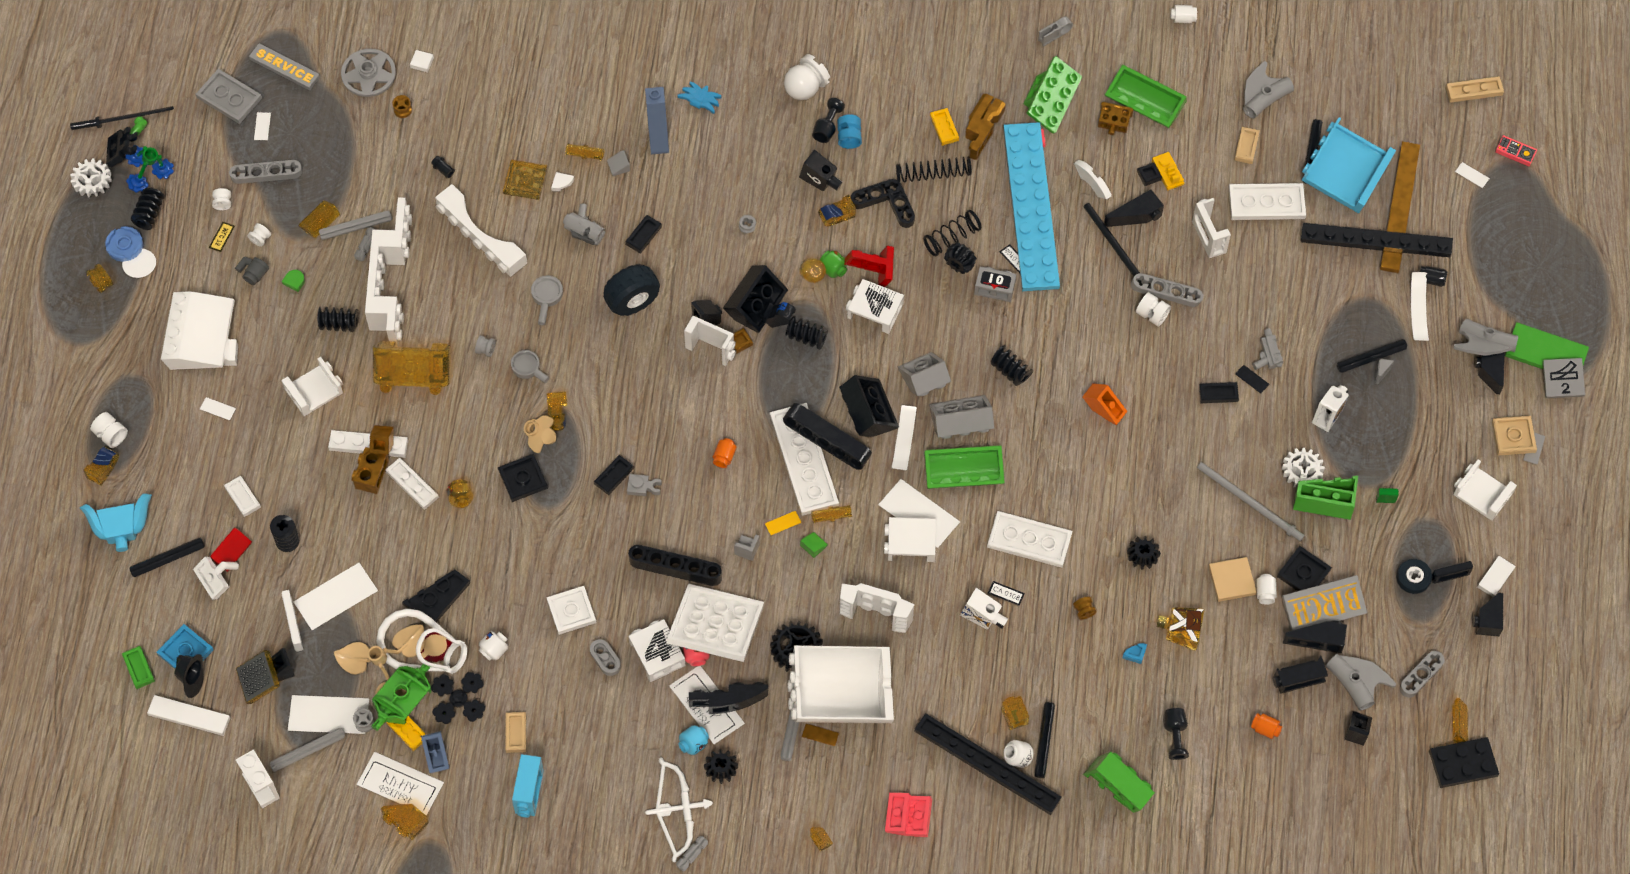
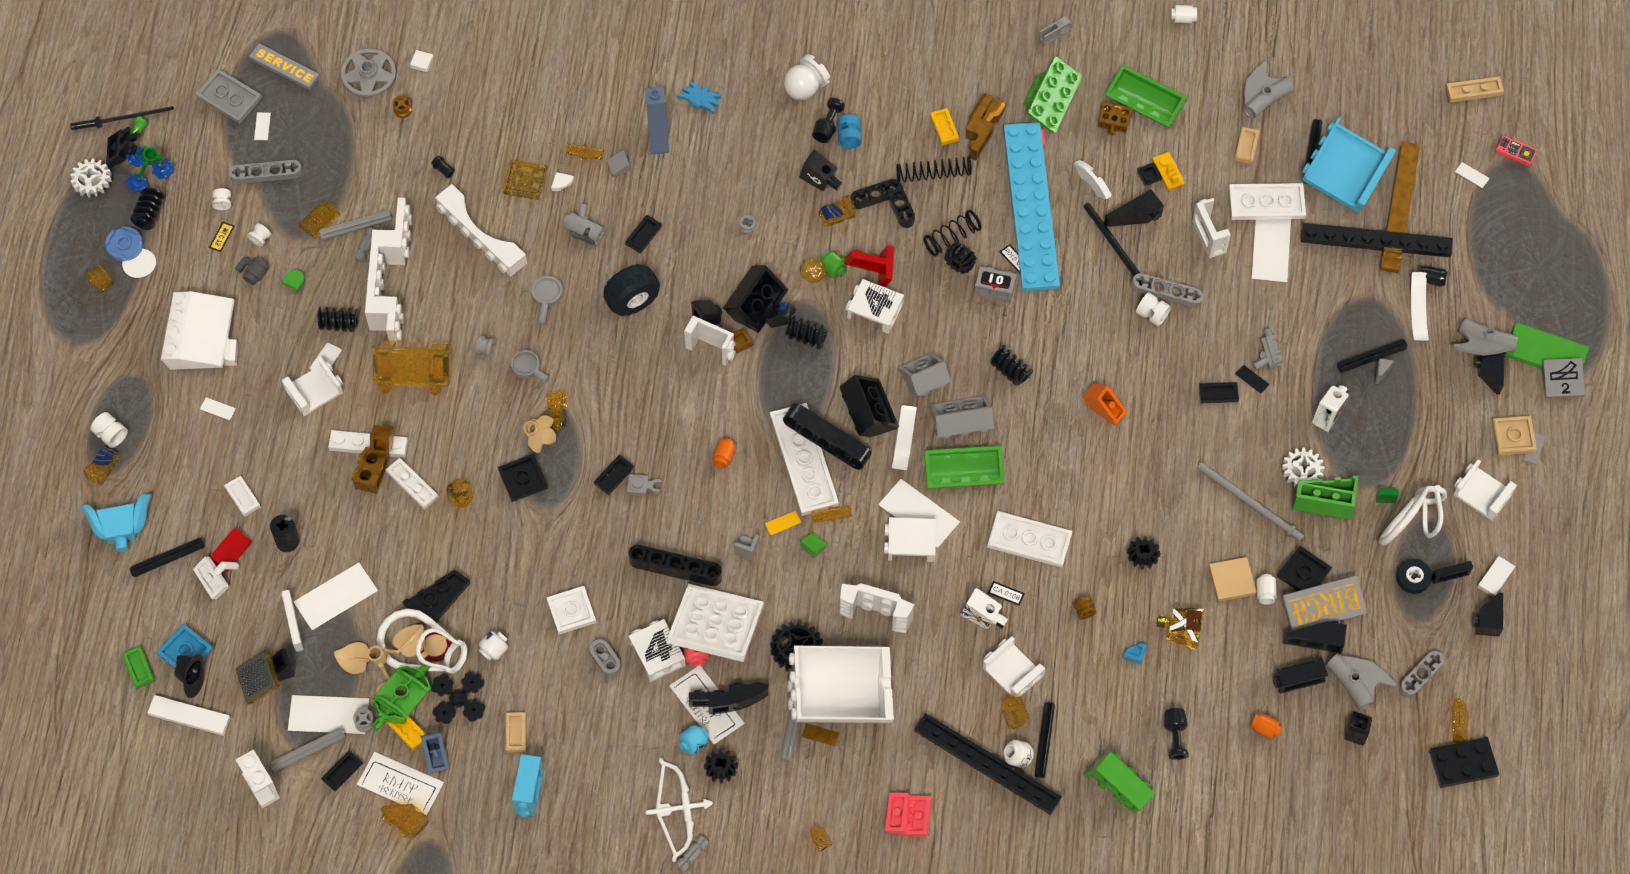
none -> white sticker [310,343,342,370]
none -> black tile [321,750,363,792]
none -> white panel [983,636,1045,701]
none -> white sticker [1252,219,1291,282]
none -> white animal [1379,485,1447,546]

